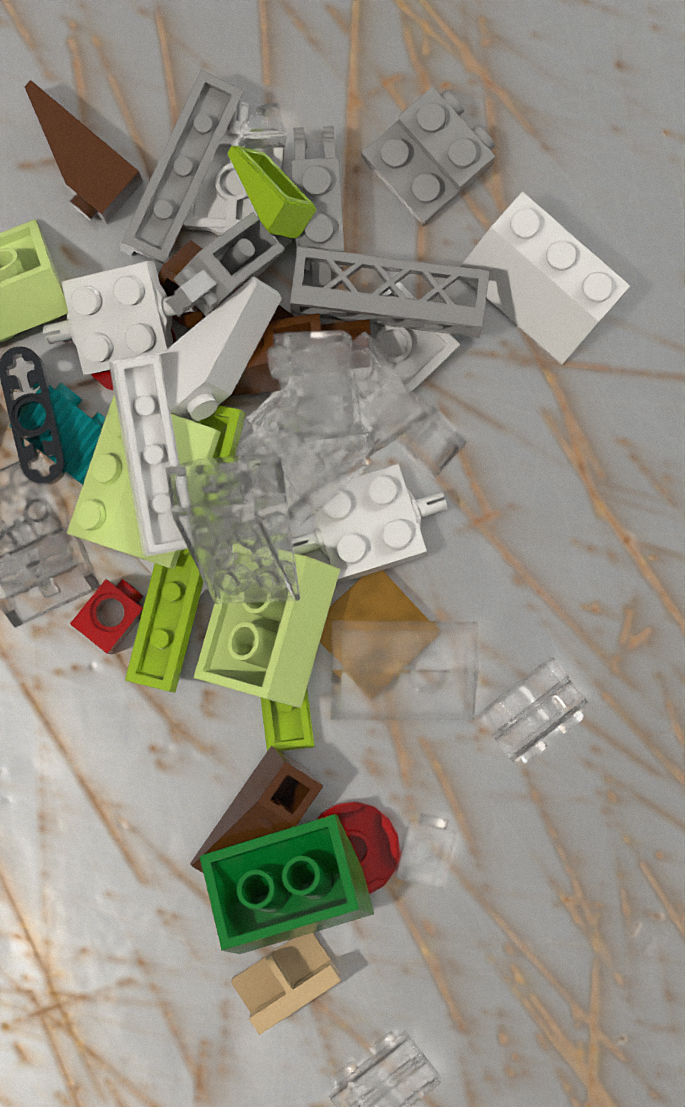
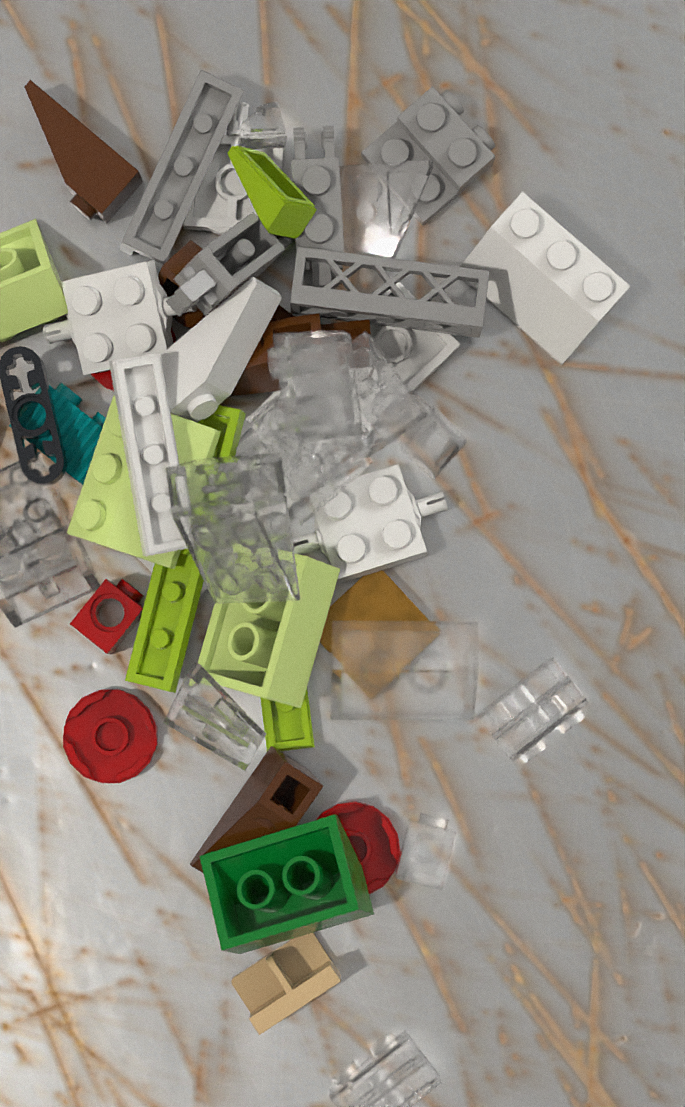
none -> red tile [63,689,158,784]
none -> clear wing [163,662,266,771]
none -> clear wing [340,160,433,259]

